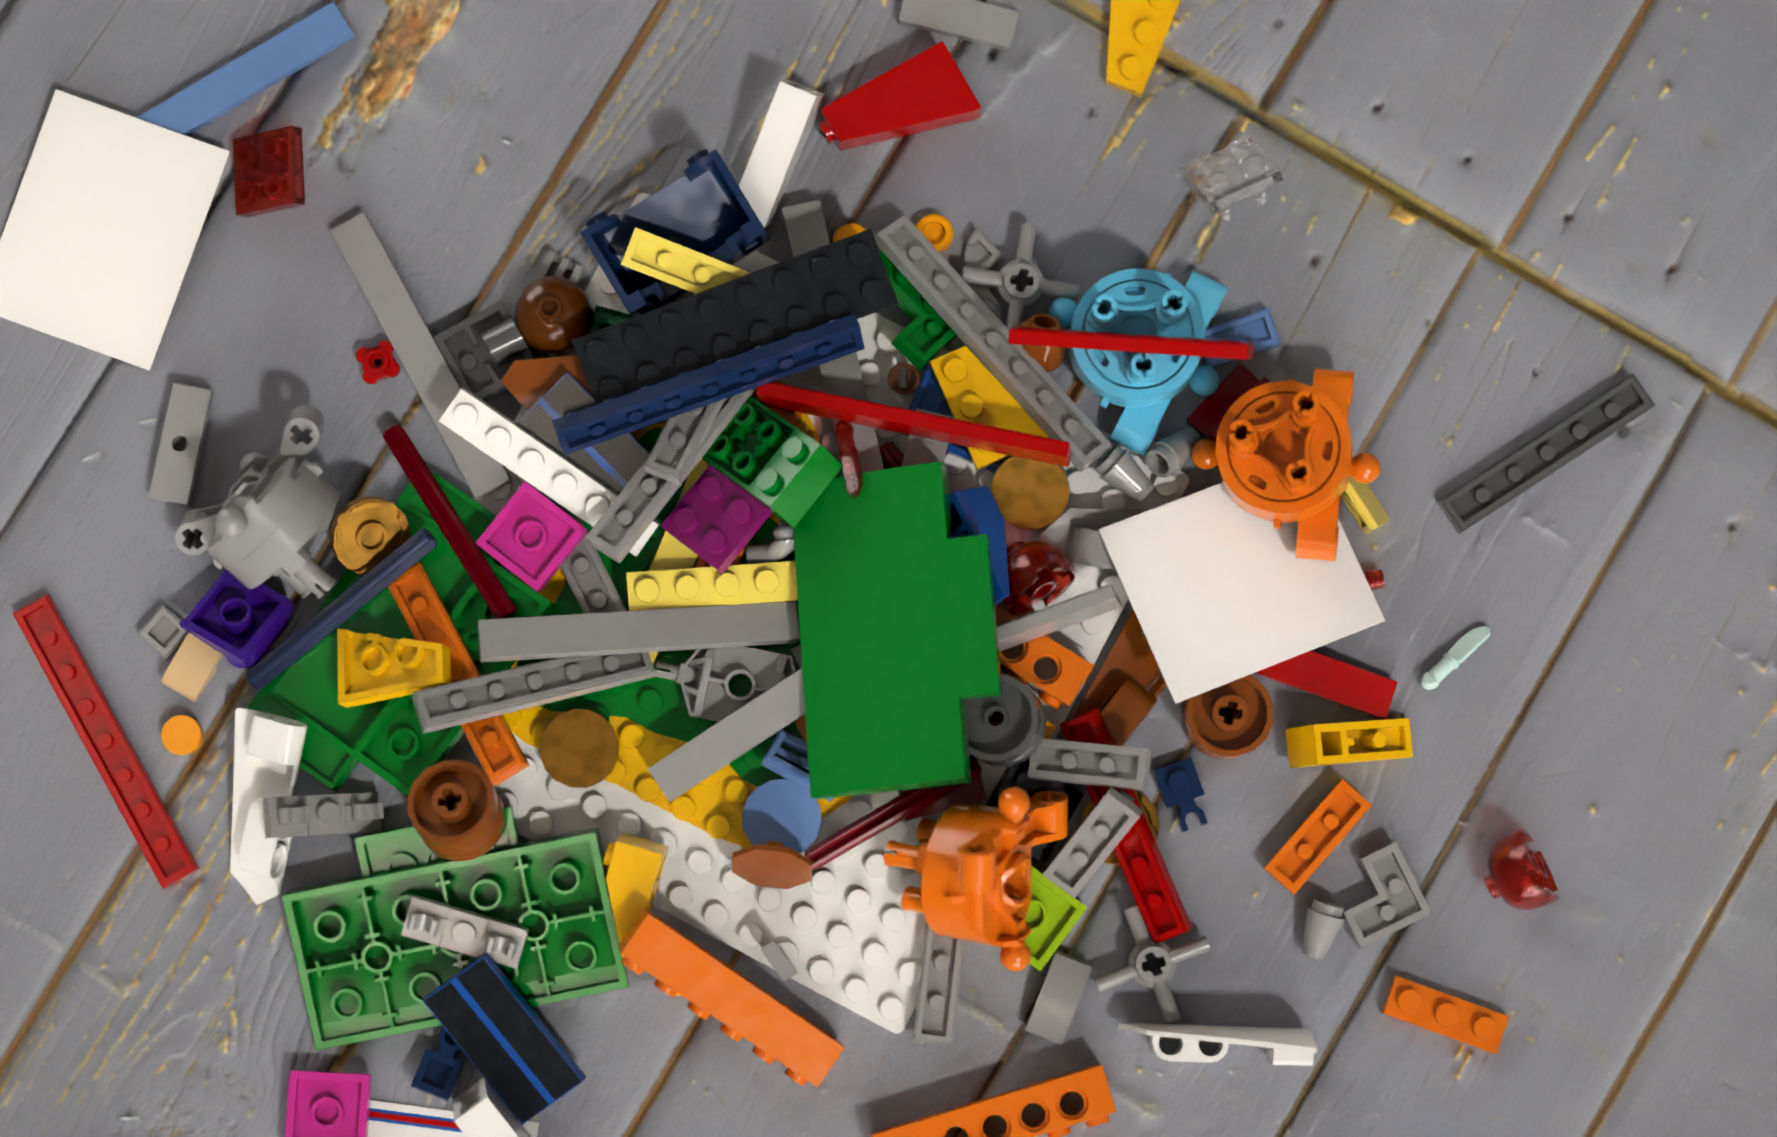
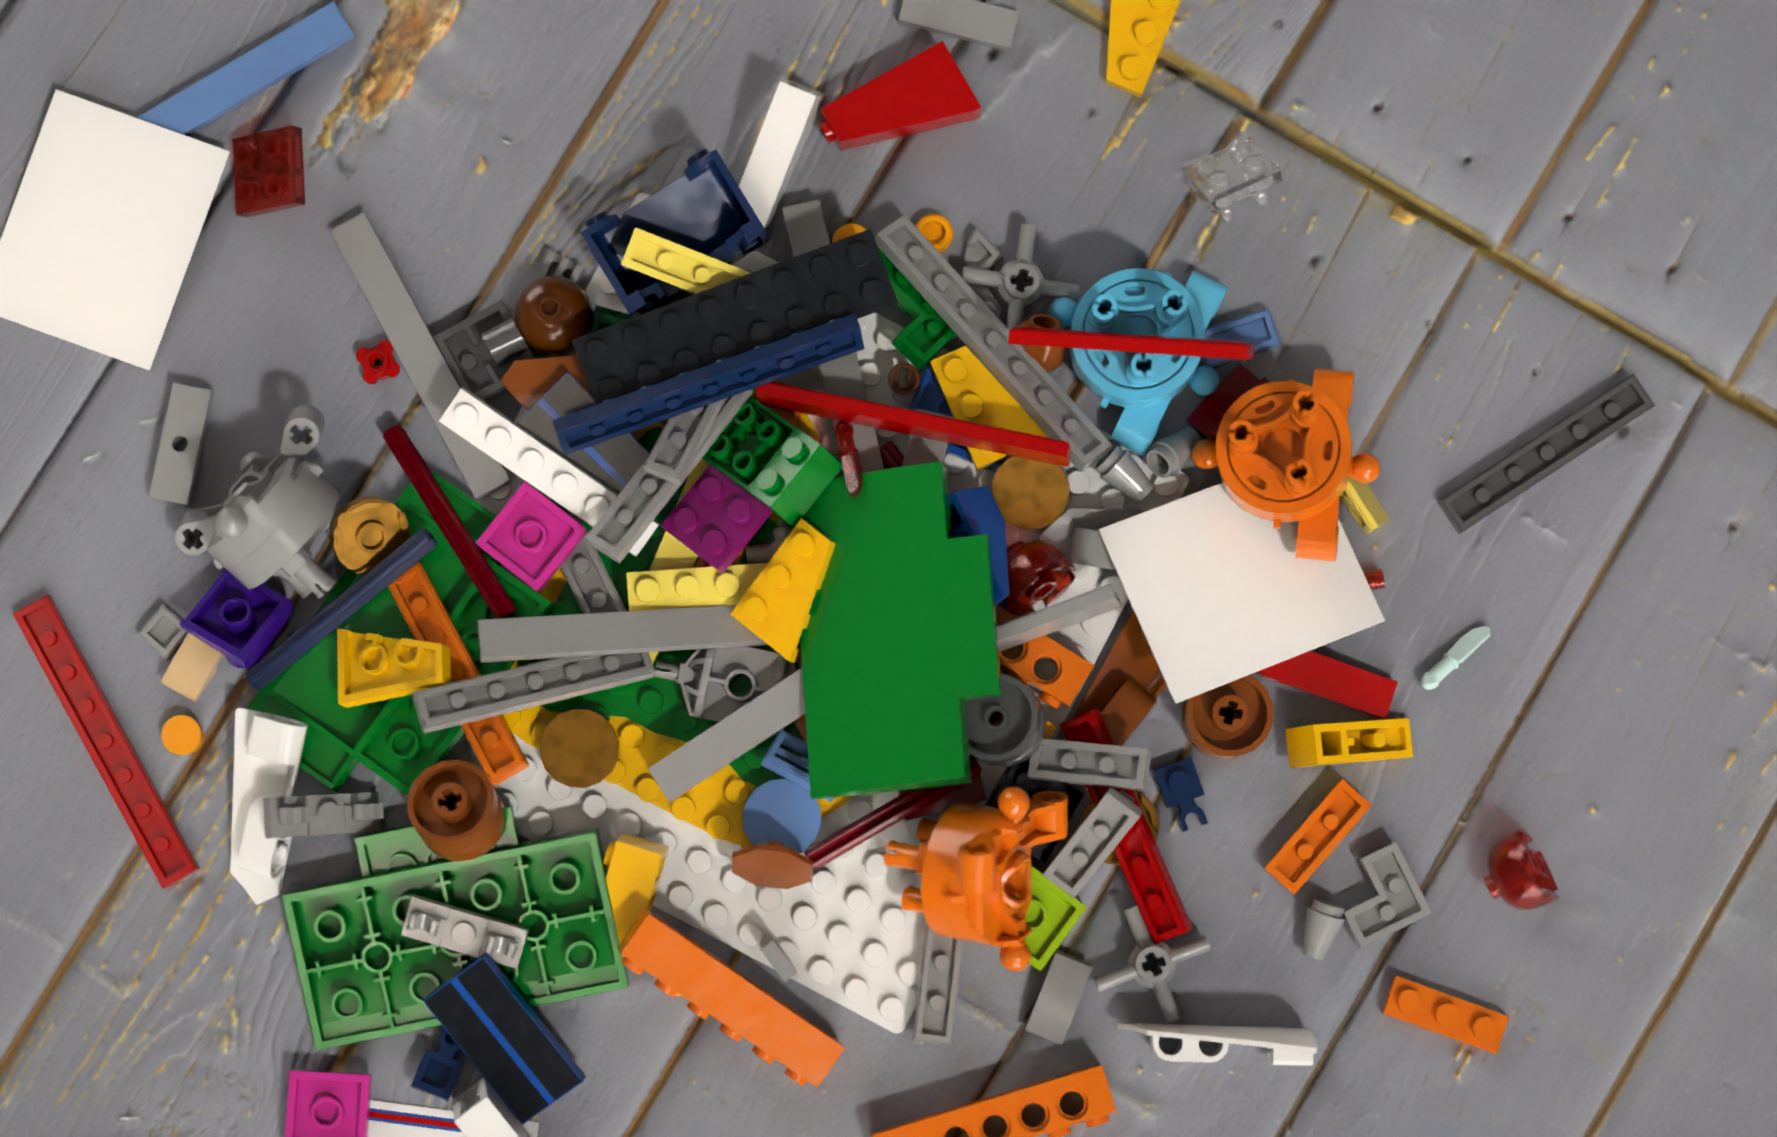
none -> yellow wing [730,518,836,663]

